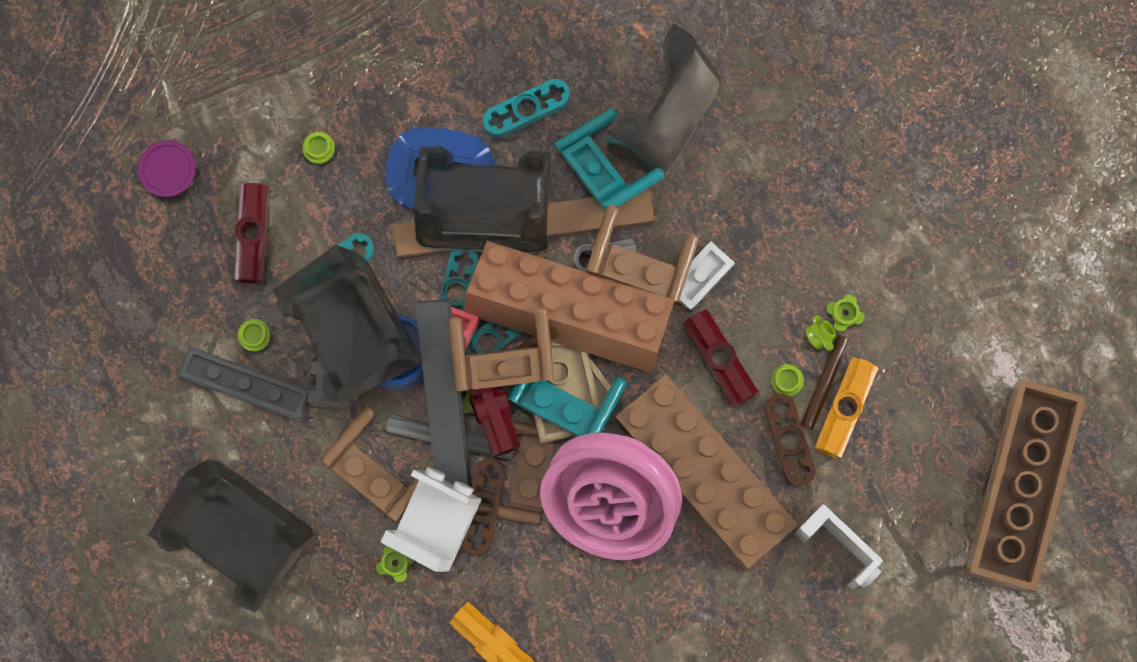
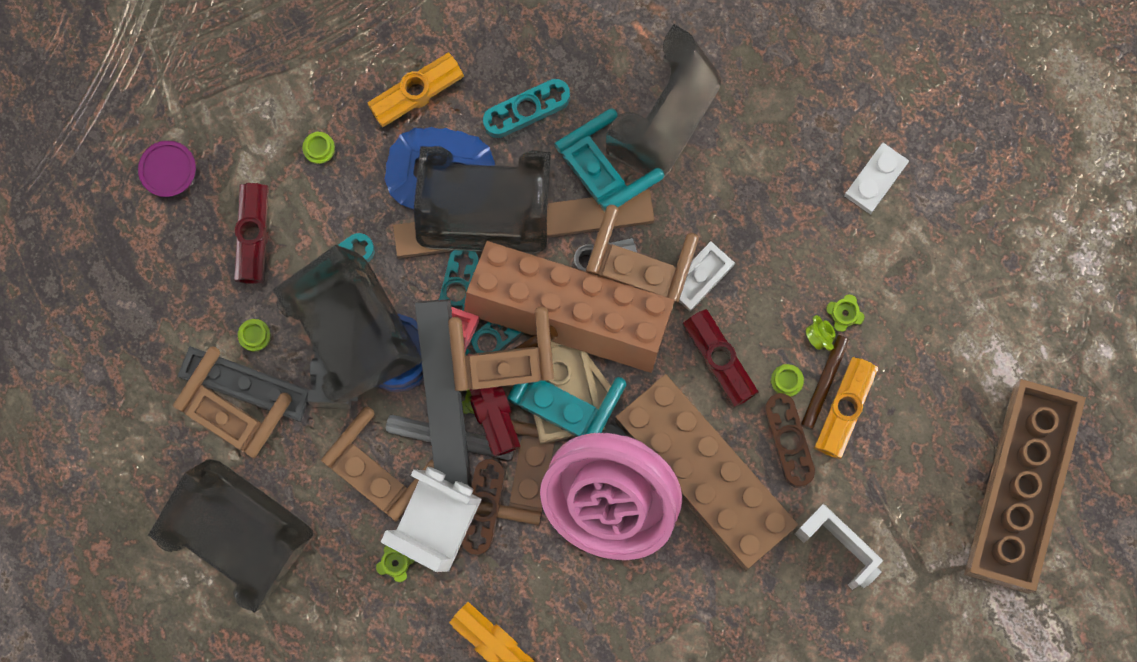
none -> medium nougat plate [173,346,292,458]
none -> light orange piece [367,52,464,128]
none -> white plate [844,143,909,215]

